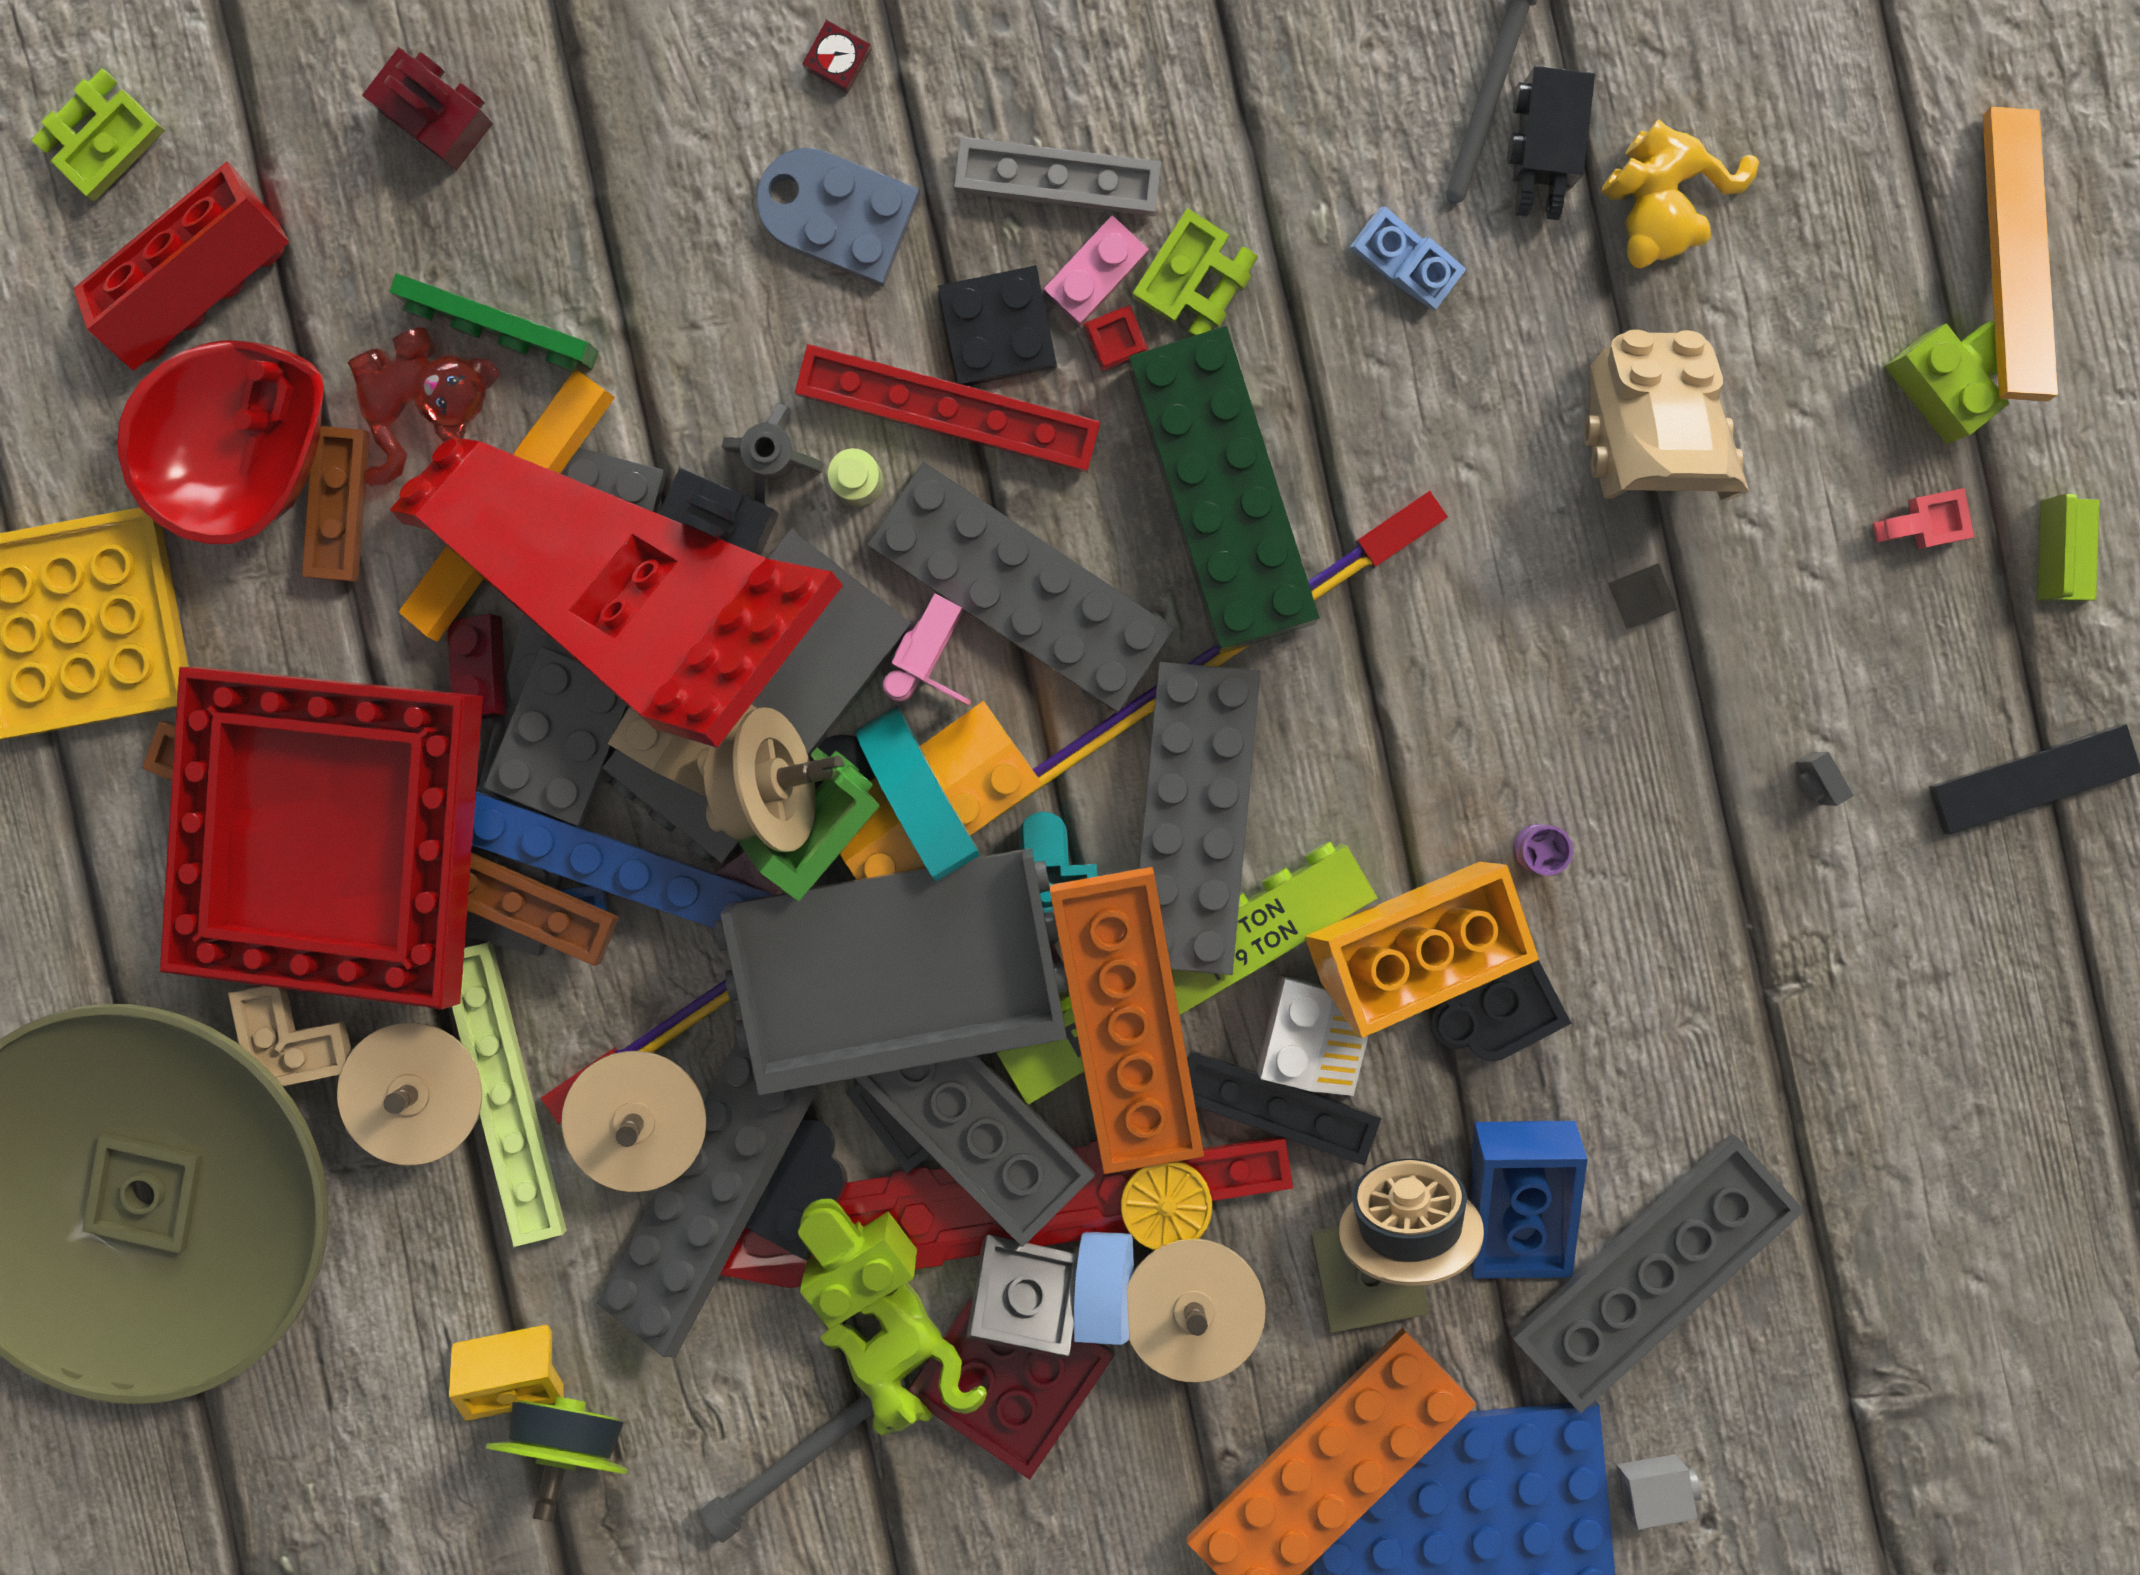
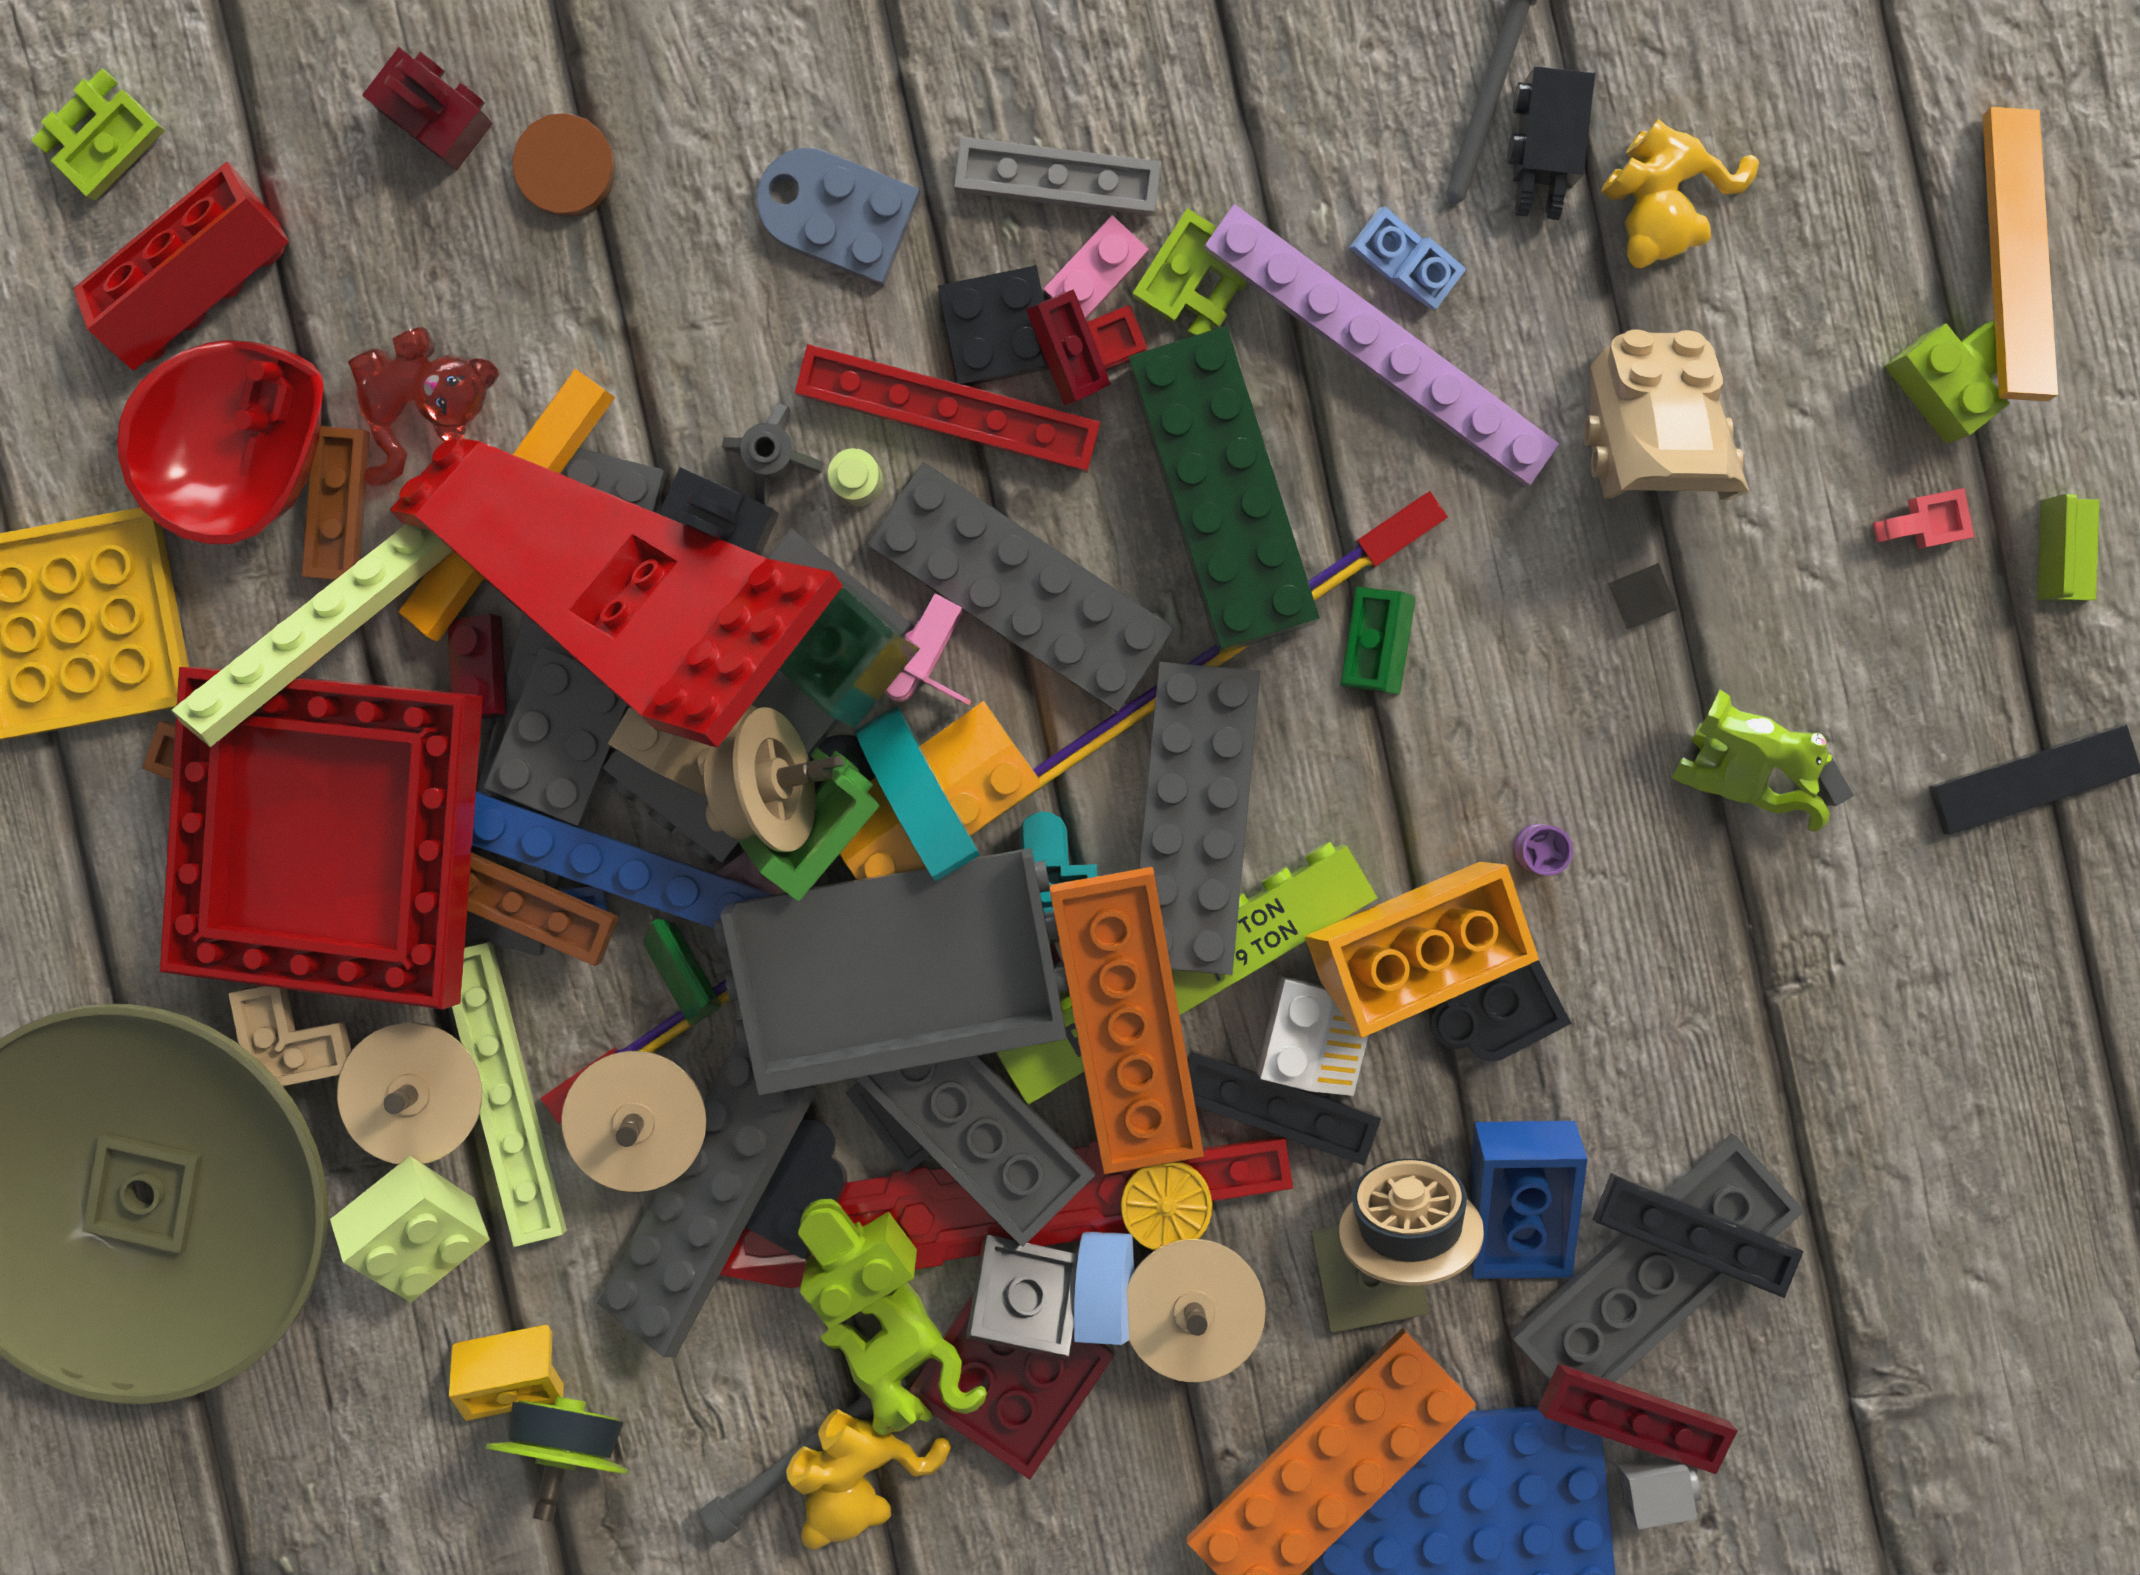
green plate [389,273,599,372] -> none
tile [802,19,872,93] -> none
none -> yellowish green plate [172,525,452,747]
none -> yellowish green brick [330,1156,490,1303]
none -> dark orange tile [512,113,615,217]
none -> green slope [643,918,722,1025]
none -> clear green brick [779,579,921,728]
none -> yellow animal [786,1409,951,1551]
none -> dark red plate [1026,289,1111,405]
none -> lavender plate [1202,204,1559,486]
none -> green slope [1340,587,1415,695]
none -> dark red plate [1537,1363,1738,1474]
none -> black tile [1592,1173,1804,1298]
none -> lime animal [1672,690,1832,832]

